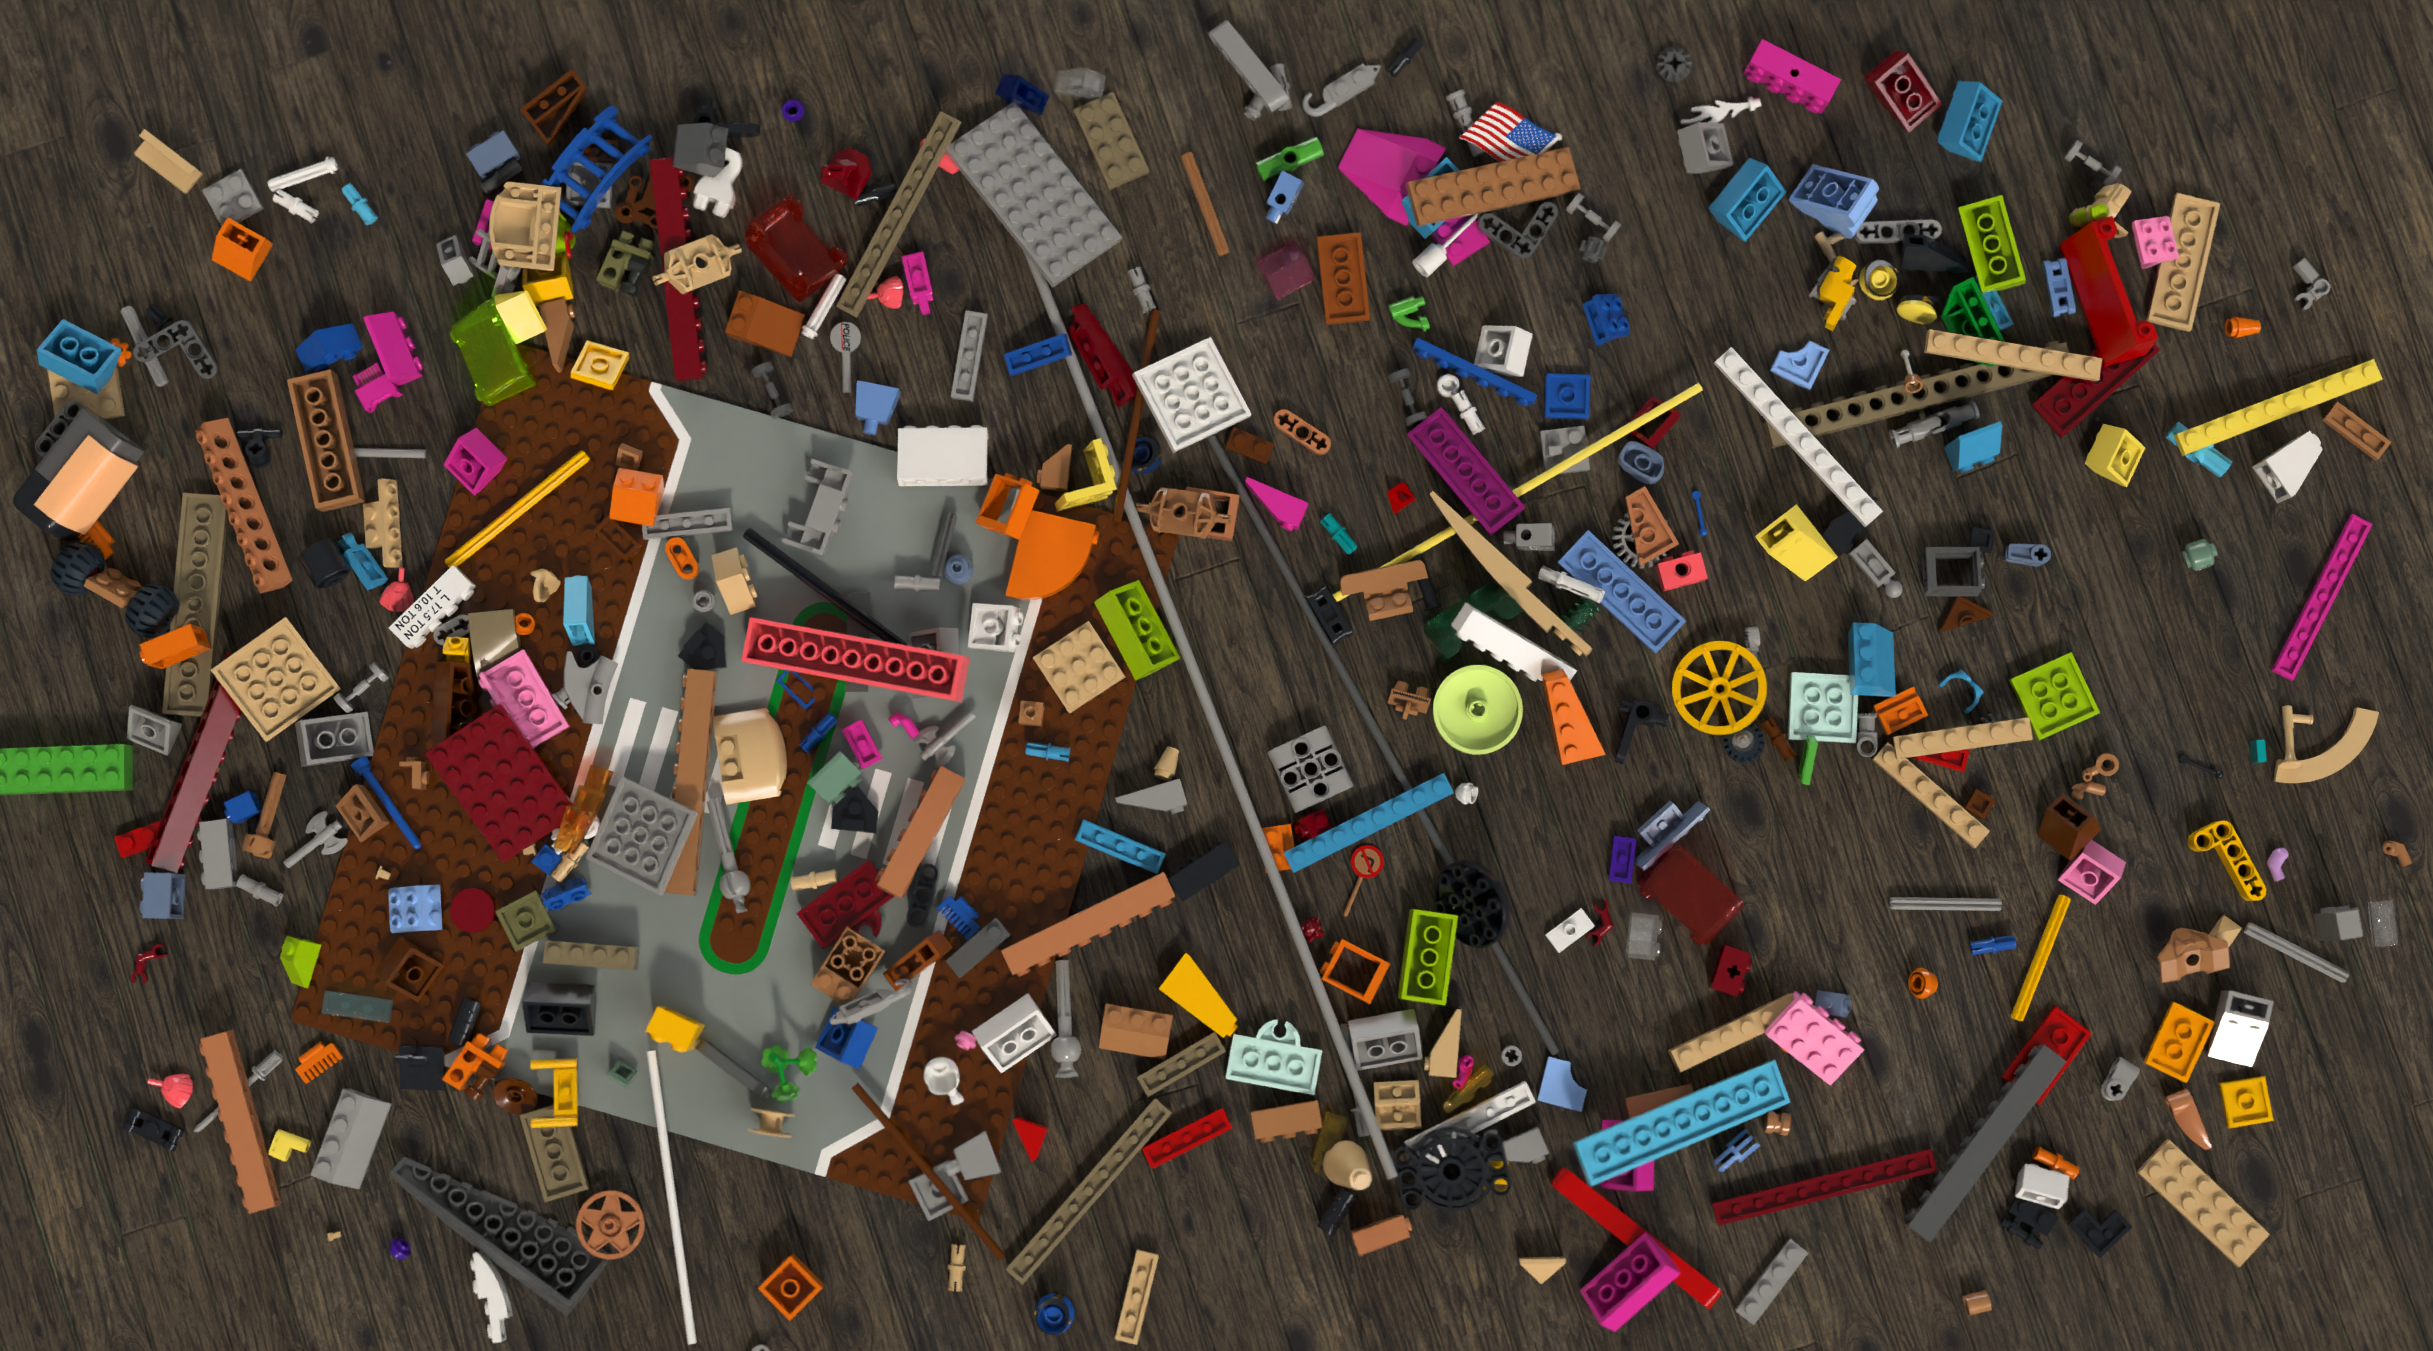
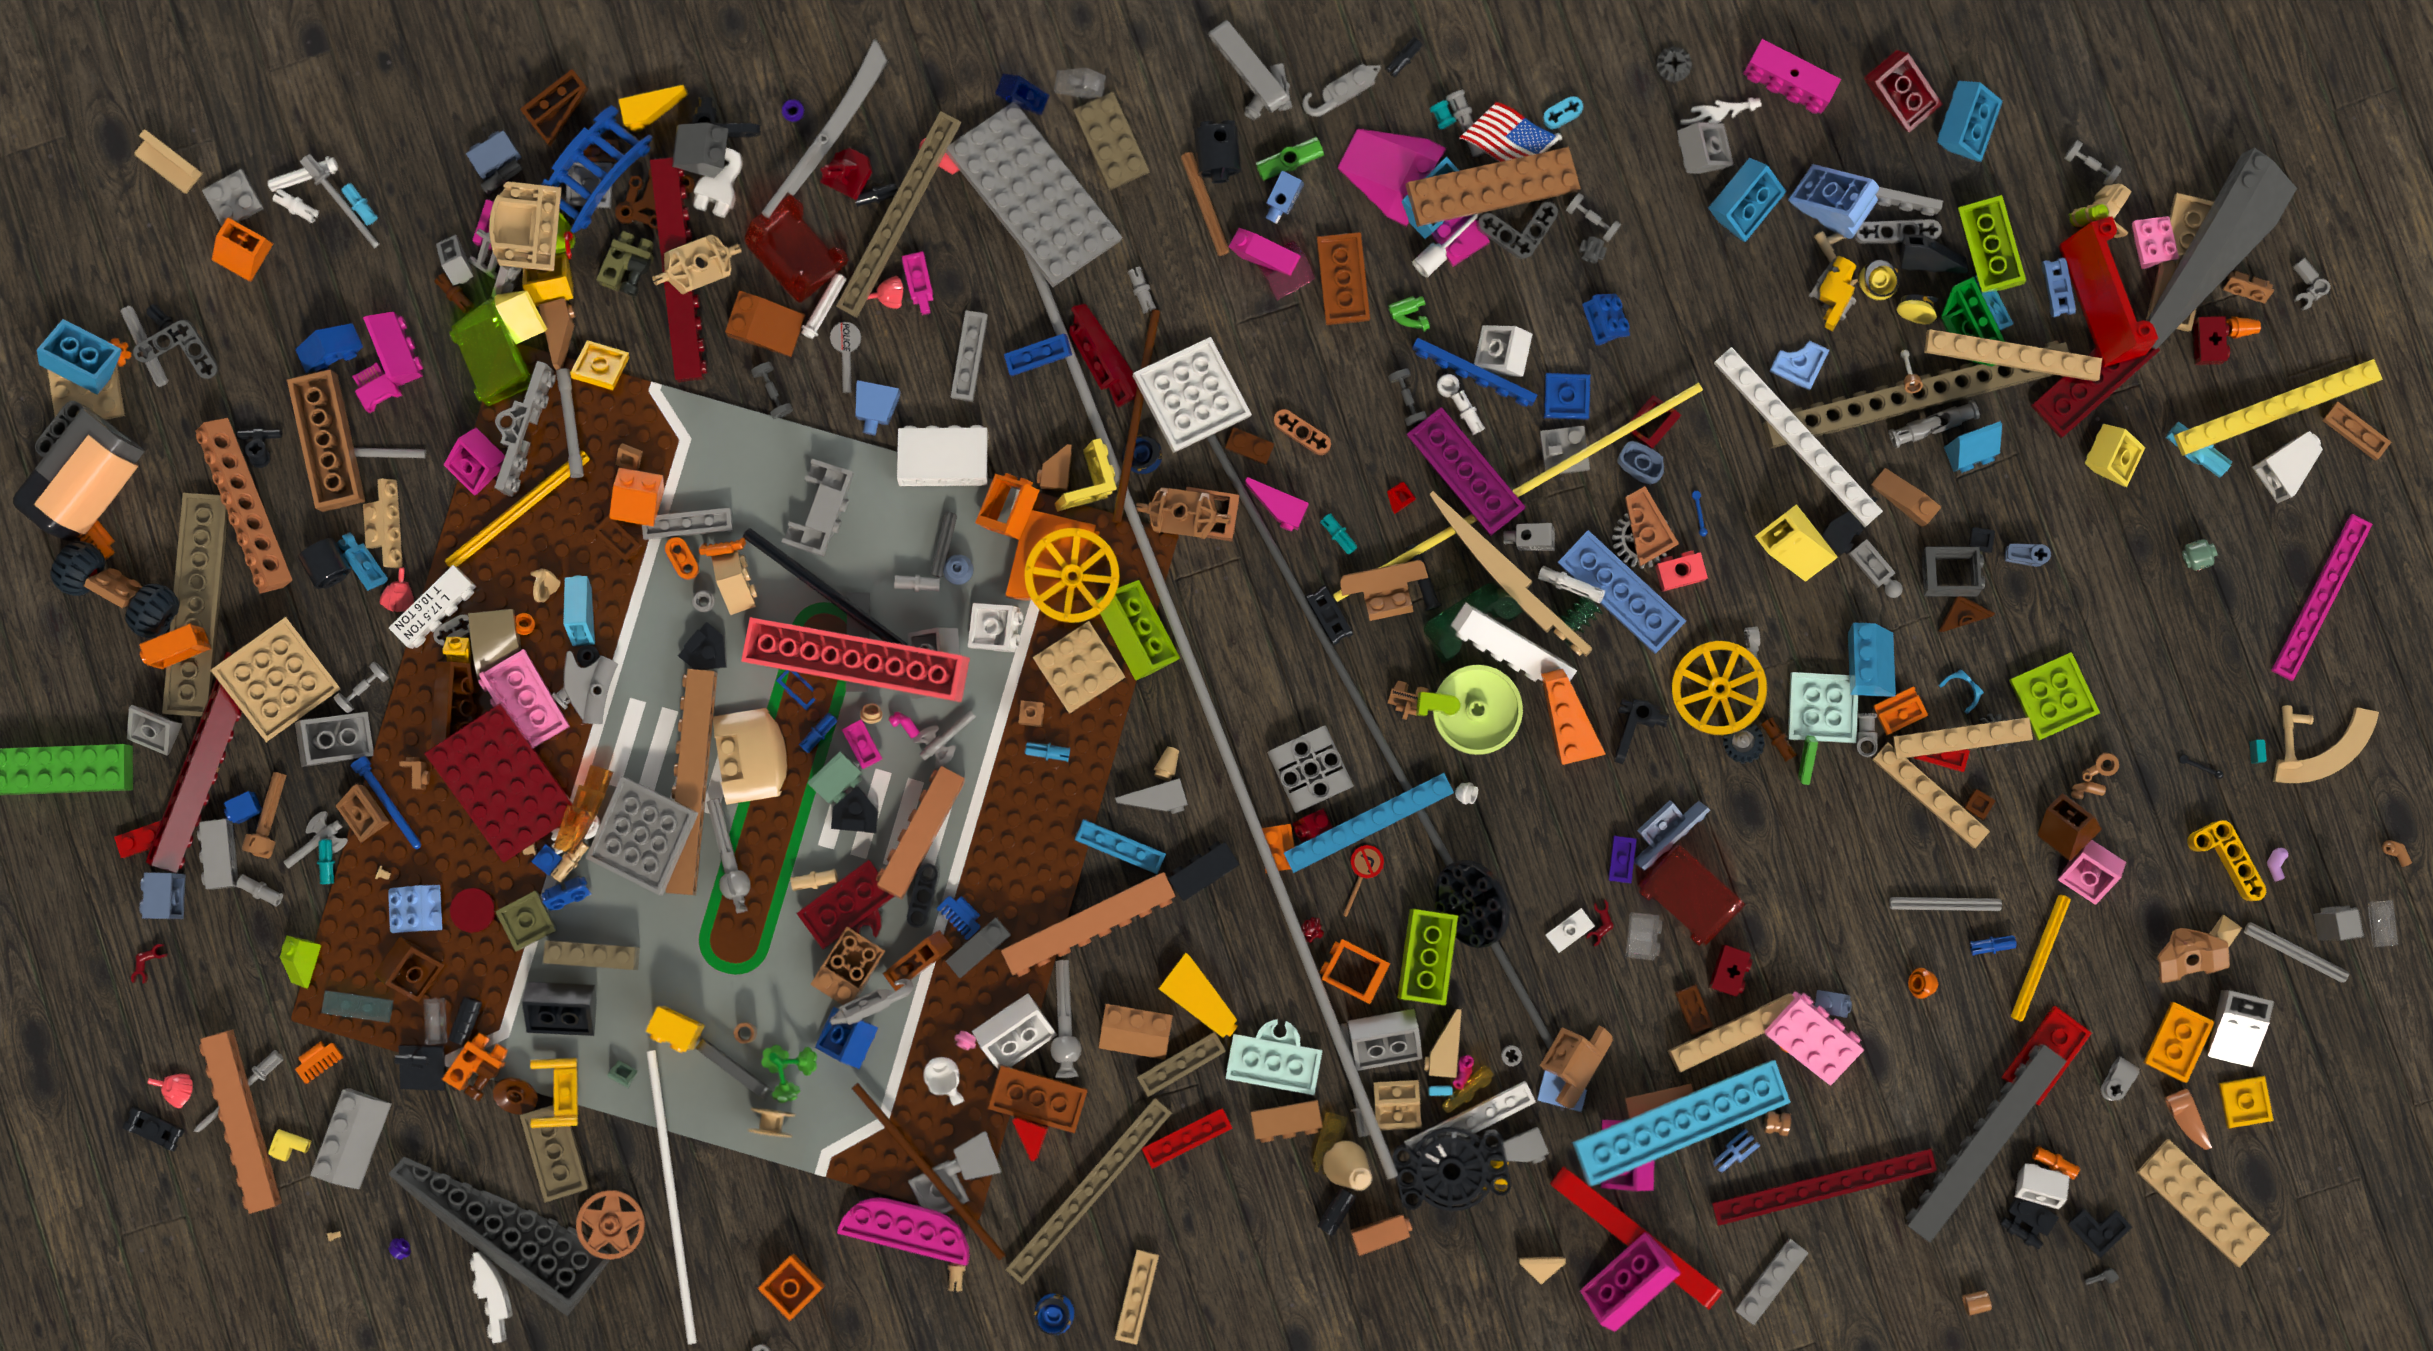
none -> light grey piece [300,154,379,248]
none -> teal axle [317,839,335,884]
none -> clear brick [424,998,447,1045]
none -> reddish brown pin [434,273,475,314]
none -> light grey plate [495,361,556,497]
none -> light grey piece [556,368,584,478]
none -> yellow slope [619,85,688,131]
none -> orange piece [699,538,746,557]
none -> medium nougat beam [734,1023,757,1043]
none -> light grey piece [762,39,888,218]
none -> dark pink plate [837,1198,969,1266]
none -> tan plate [860,703,883,724]
none -> dark orange plate [988,1064,1088,1133]
none -> yellow wheel [1025,528,1120,623]
none -> black cylinder [1194,120,1241,184]
none -> dark pink slope [1229,228,1301,276]
none -> lime leg [1416,692,1461,716]
none -> medium azure tile [1428,1085,1452,1096]
none -> teal bush [1429,100,1456,129]
none -> medium nougat plate [1540,1026,1613,1109]
none -> medium azure beam [1543,97,1583,129]
none -> reddish brown plate [1674,984,1713,1035]
none -> medium nougat slope [1871,468,1941,527]
none -> light grey plate [1876,187,1943,216]
none -> dark grey hand [2085,1268,2119,1285]
none -> dark grey wedge [2147,148,2297,349]
none -> dark red brick [2193,316,2230,365]
none -> medium nougat hinge [2223,270,2274,303]

